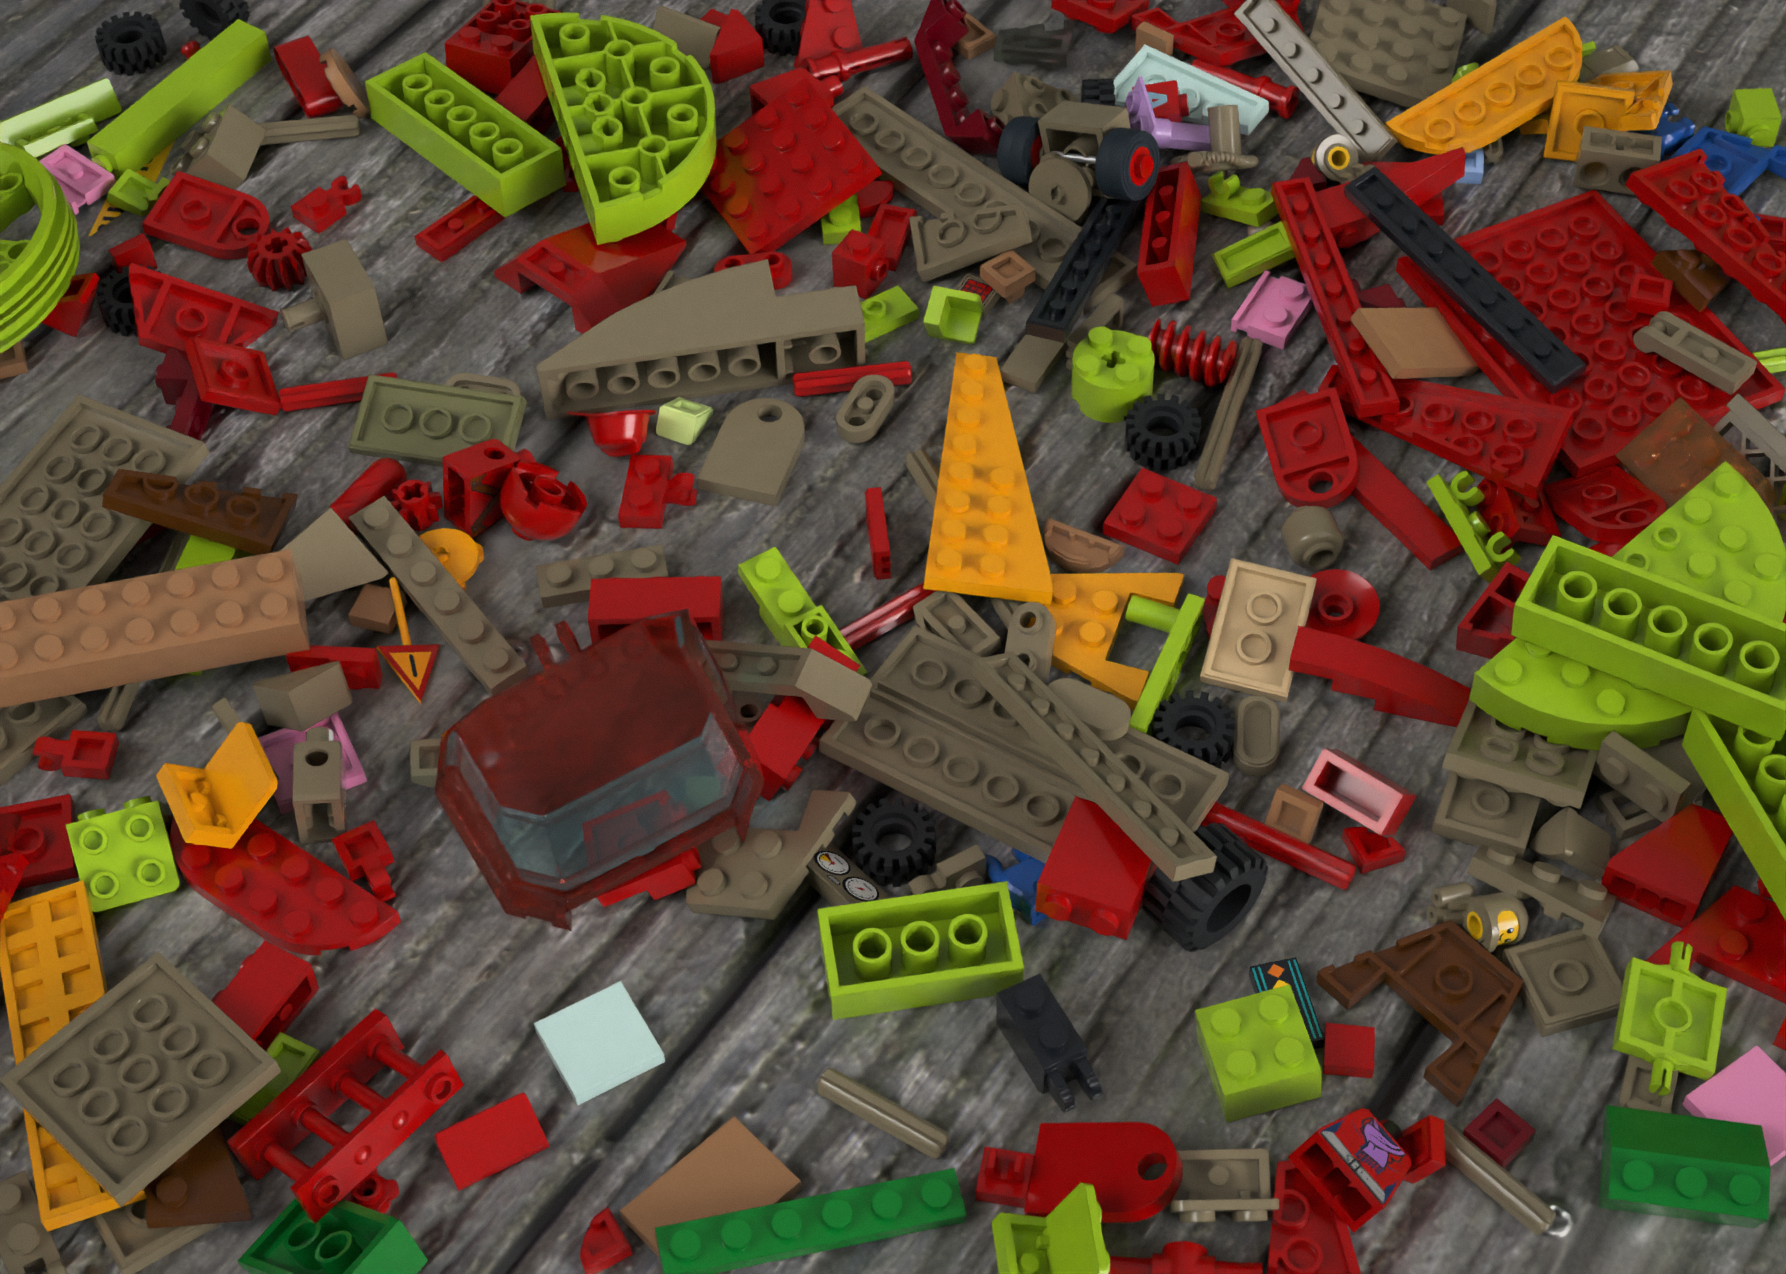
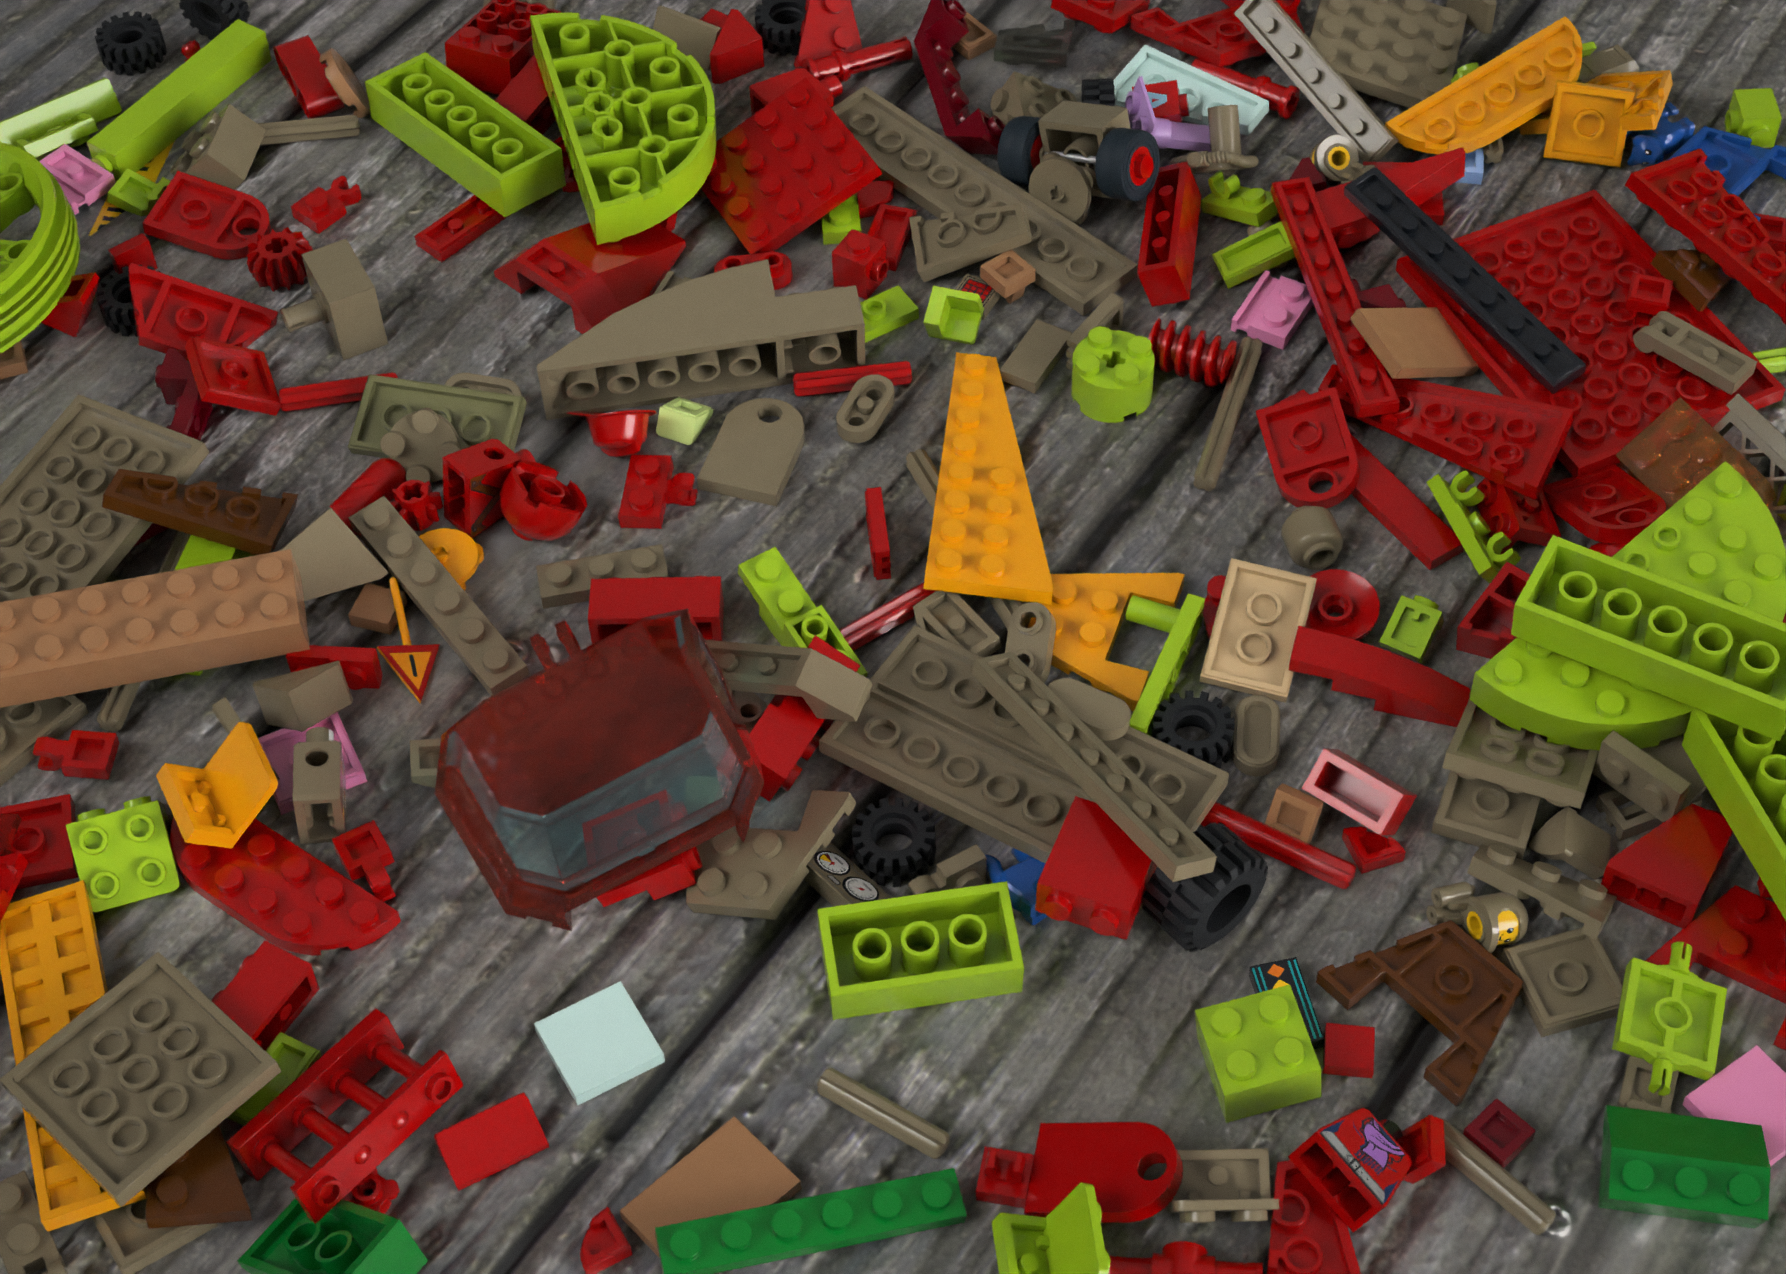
black hinge [996,973,1103,1113] -> none
black tile [1025,196,1147,343] -> none
medium nougat tile [1043,518,1125,573] -> none
red plate [1103,468,1217,565] -> none
black tyre [1125,394,1201,471] -> none
medium nougat tile [1135,21,1174,57] -> none
dark tan brick [1573,126,1662,196] -> none
none -> dark tan piece [380,408,463,483]
none -> lime bracket [1379,595,1444,663]

